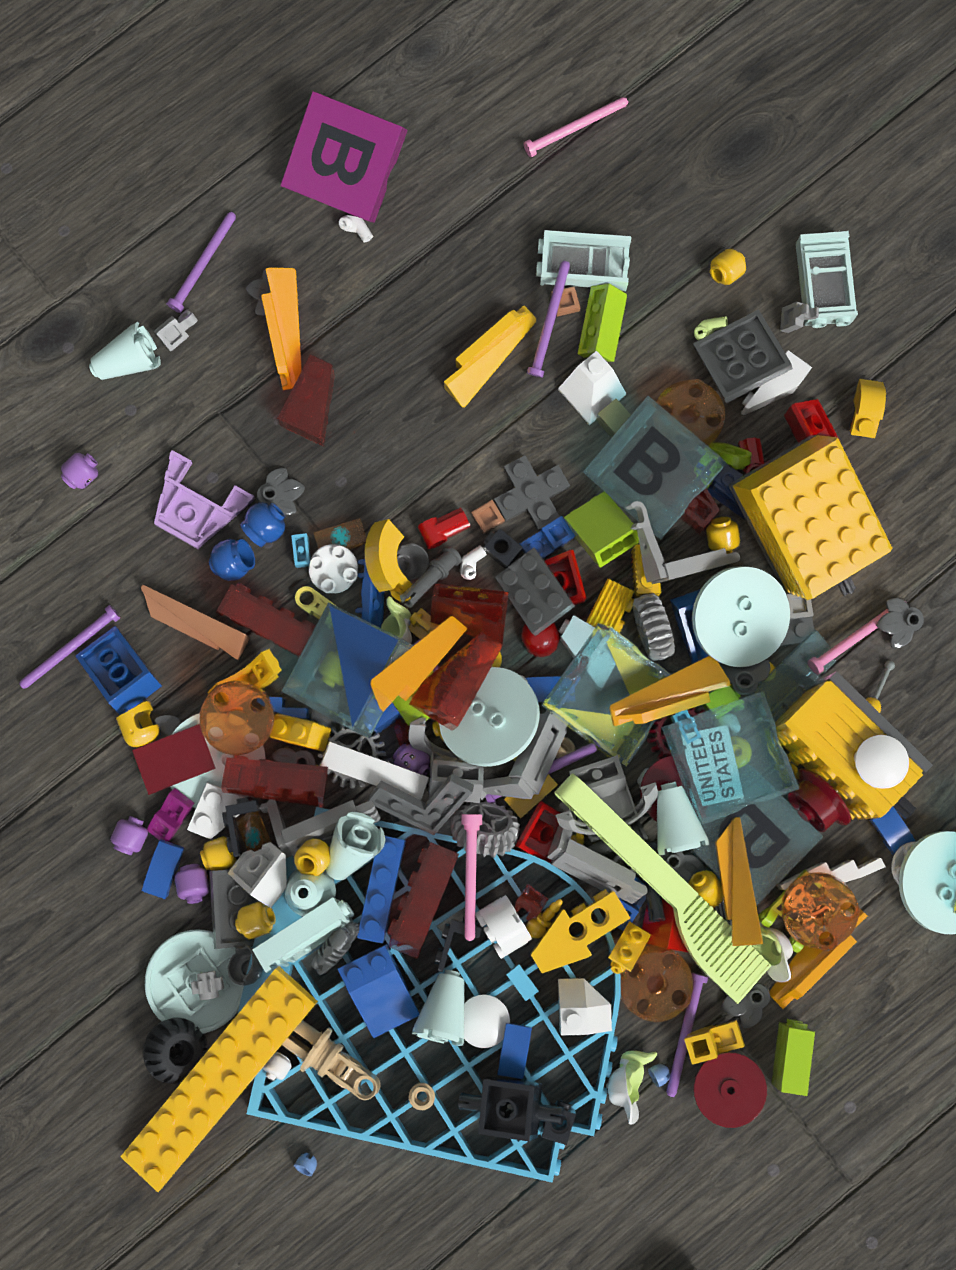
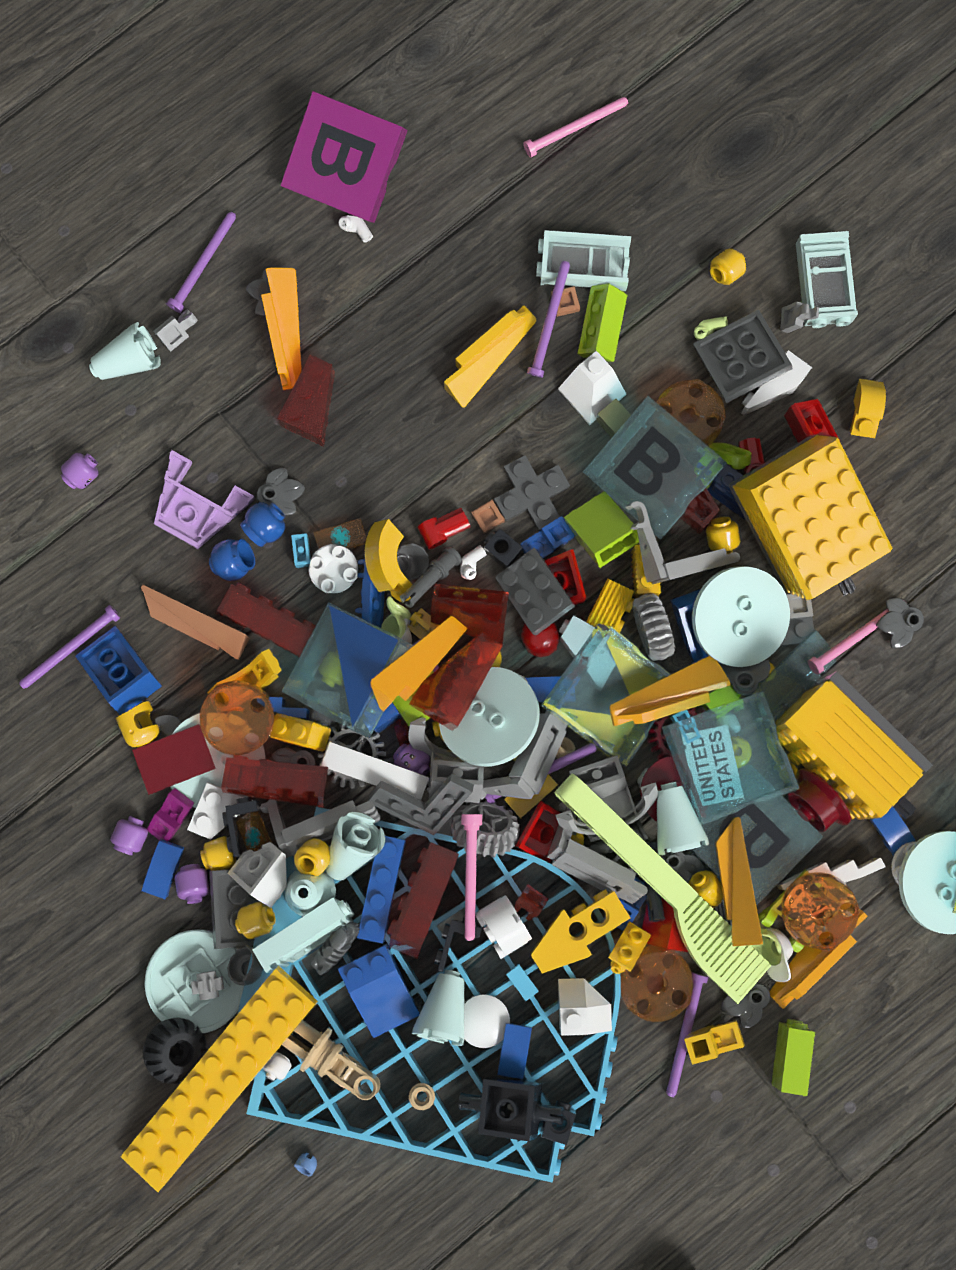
light yellow piece [295,586,343,629] -> none
yellow bar [526,899,563,939] -> none
hair [606,1051,657,1124] -> none
medium blue hinge [648,1064,670,1087] -> none
dark red piece [694,1052,767,1128] -> none
white dish [854,735,909,788] -> none
light grey hinge [866,661,895,713] -> none

